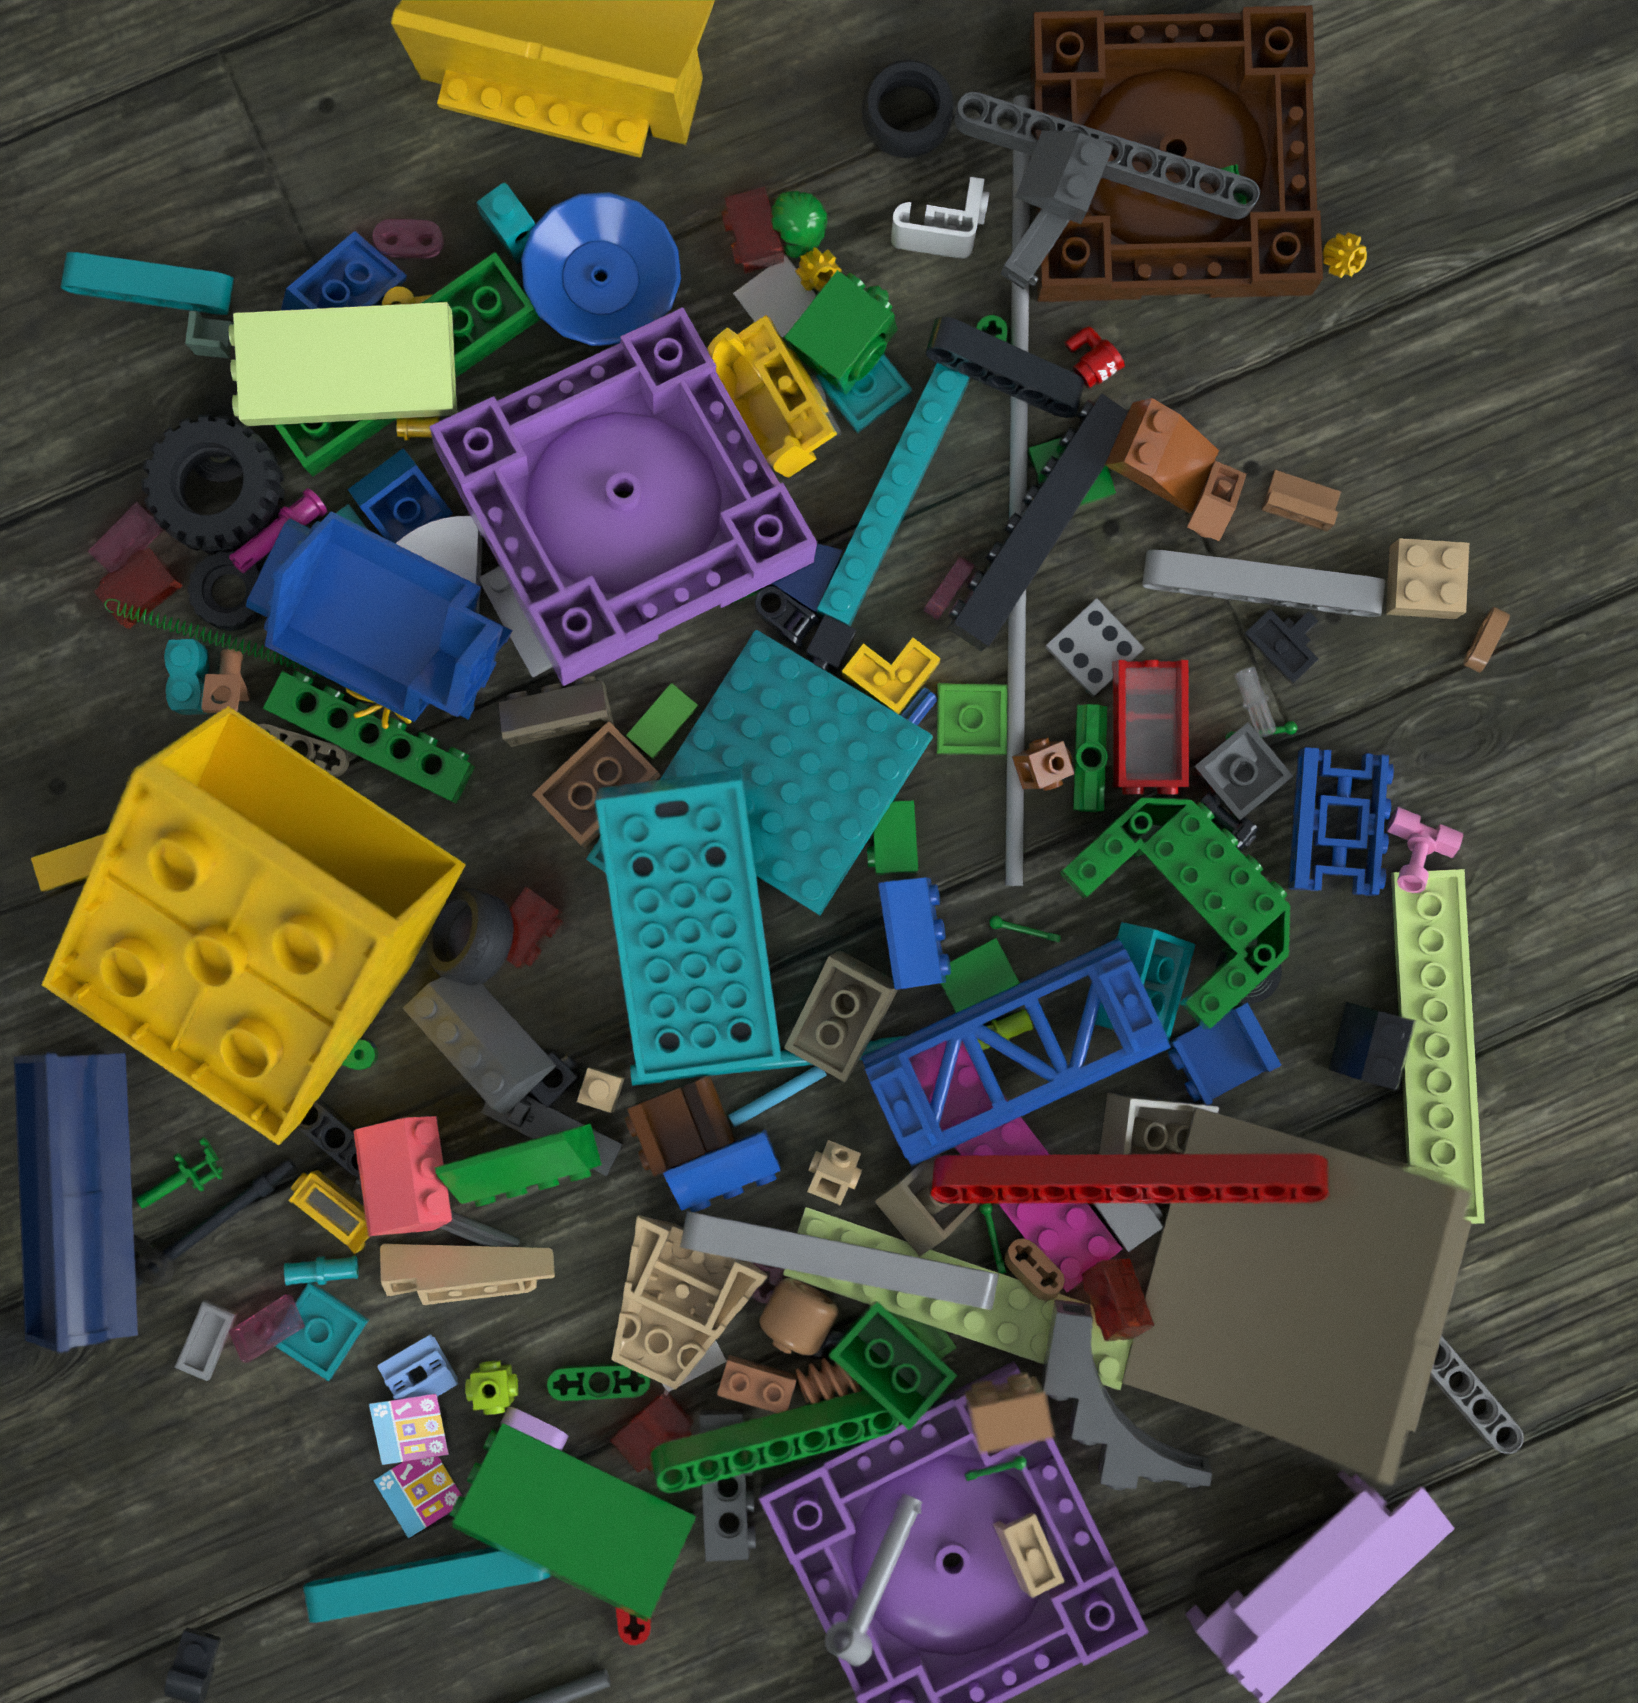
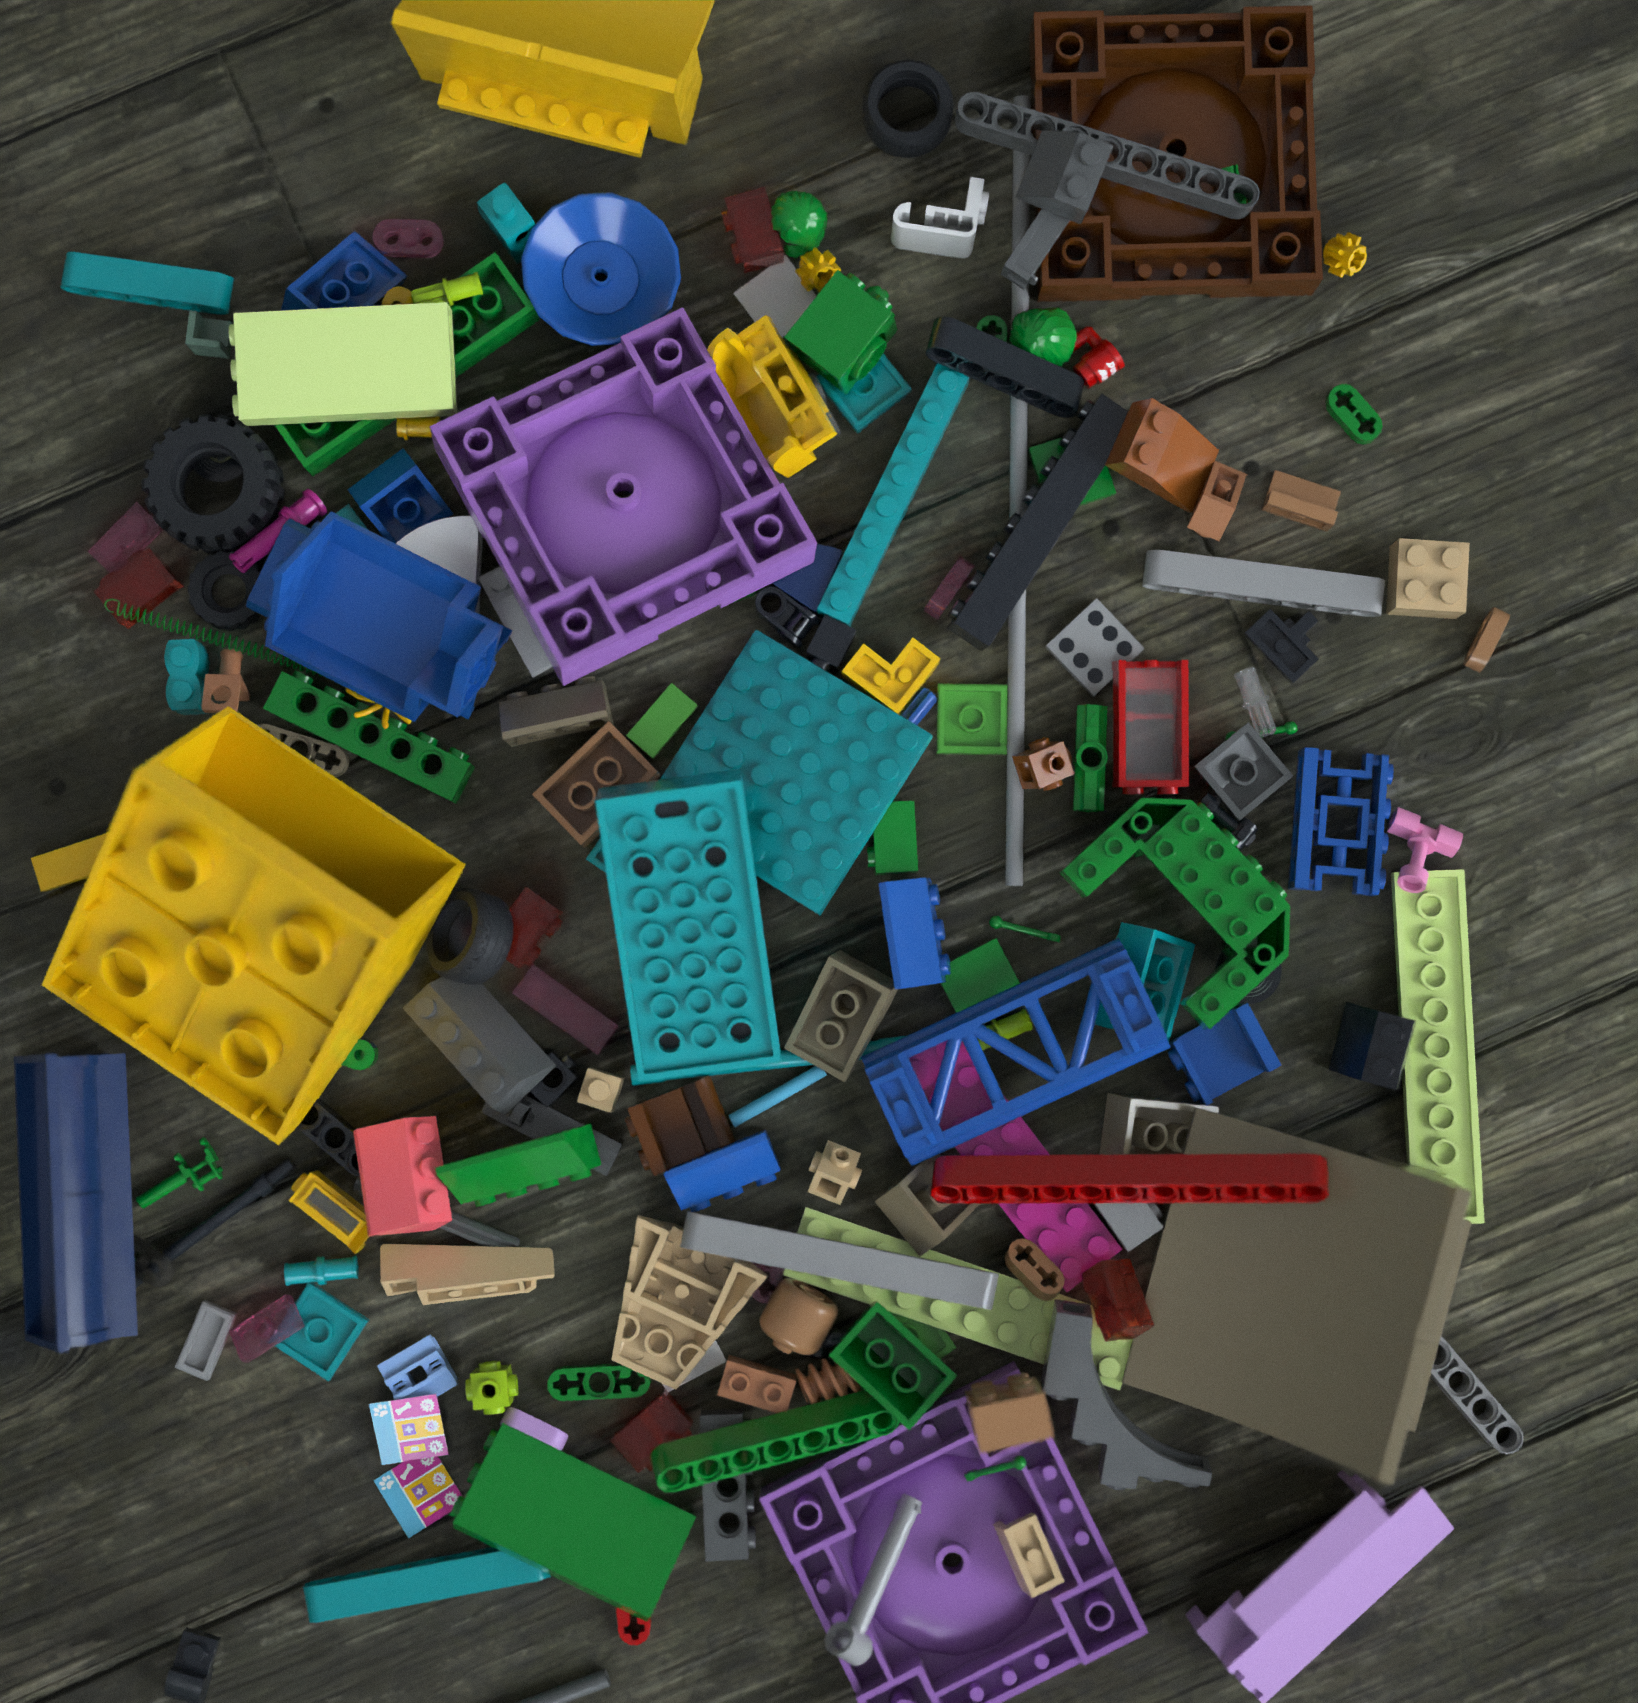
green hinge [979,1203,1006,1274] -> none
none -> lime axle [411,272,483,306]
none -> clear pink plate [513,965,619,1055]
none -> green hair [1009,307,1077,367]
none -> green beam [1325,384,1383,444]

